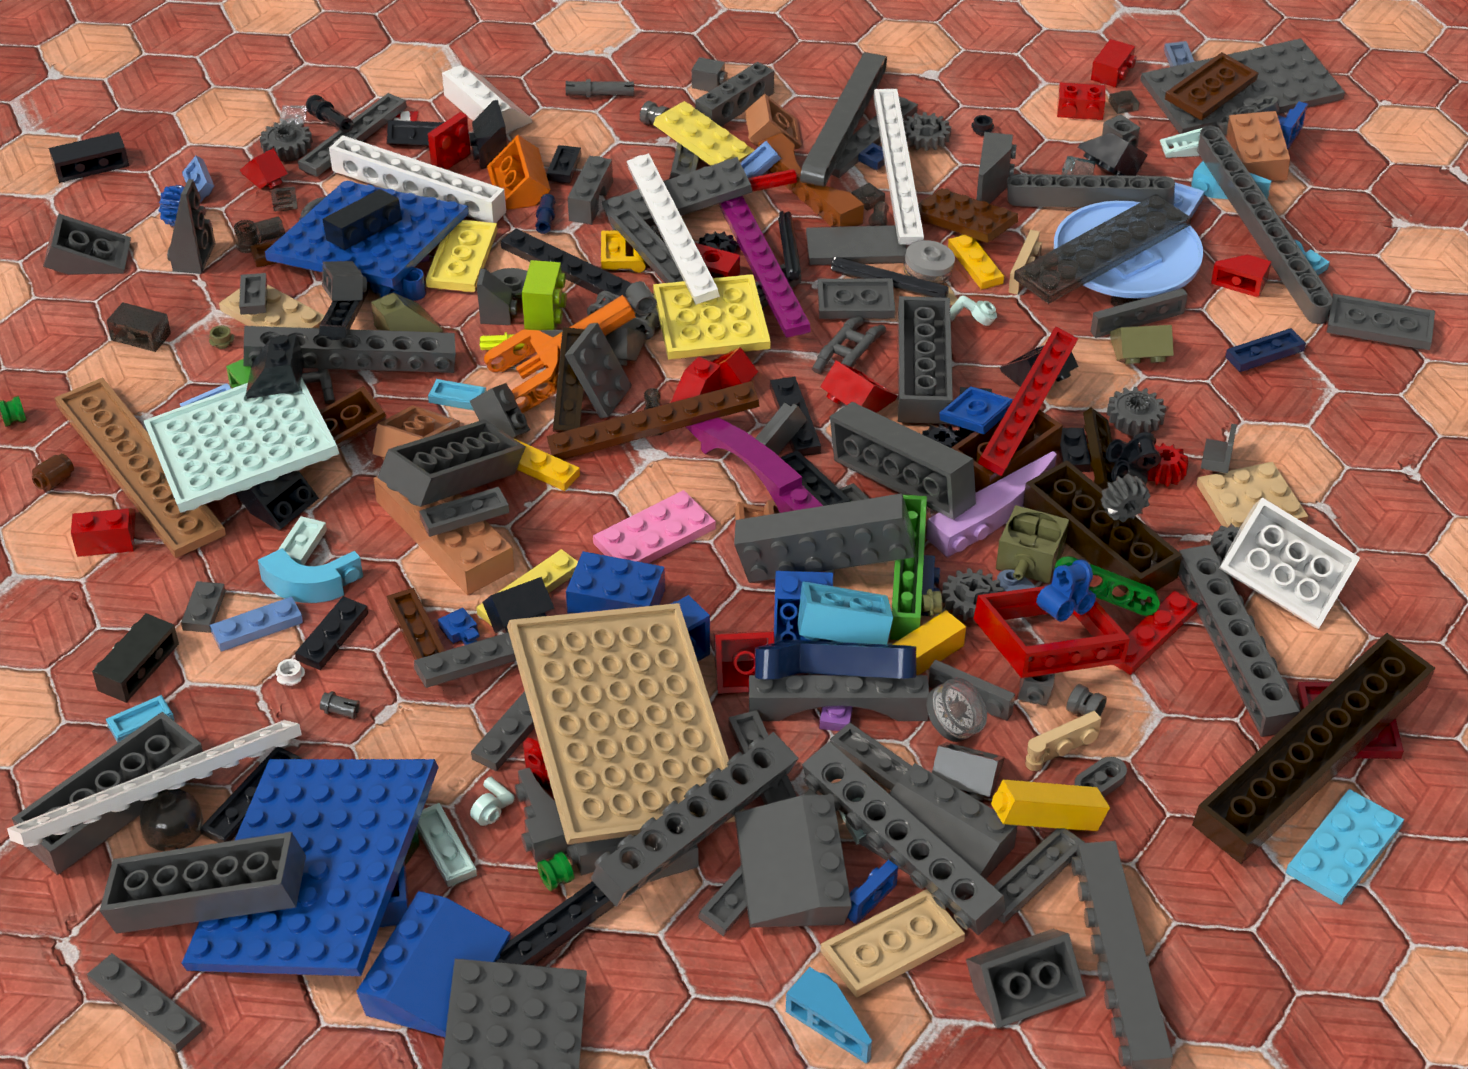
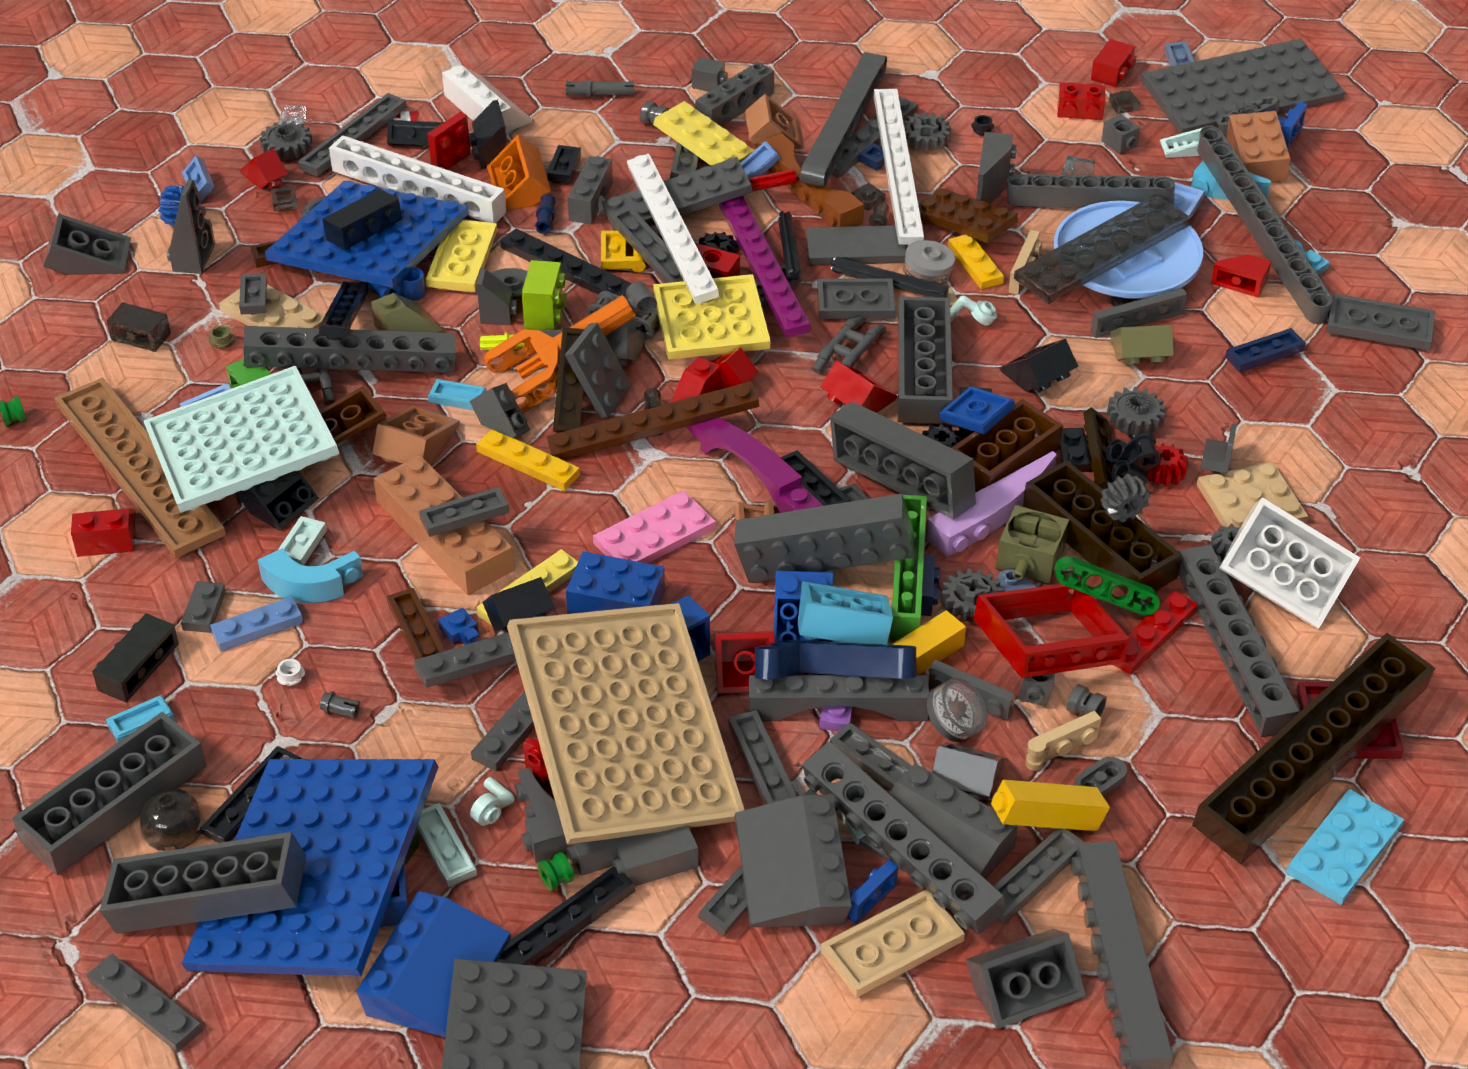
white plate [7,720,302,847] -> none
reddish brown brick [32,453,74,491] -> none
black brick [49,132,129,183] -> none
clear smoke piece [234,216,285,253] -> none
black slope [246,334,305,399] -> none
black plate [295,596,368,671] -> none
black pin [305,95,353,133] -> none
dark grey brick [322,261,367,301] -> none
dark grey brick [377,419,526,507] -> none
dark grey brick [590,732,799,907] -> none
dark grey panel [755,403,807,455] -> none
black plate [770,376,821,456] -> none
dark azure slope [786,967,872,1064] -> none
olive plate [922,589,942,617] -> none
red plate [978,326,1079,476] -> none
blue piece [1036,559,1096,622] -> none
black slope [1078,133,1148,176] -> none
reddish brown plate [1165,52,1258,121] -> none

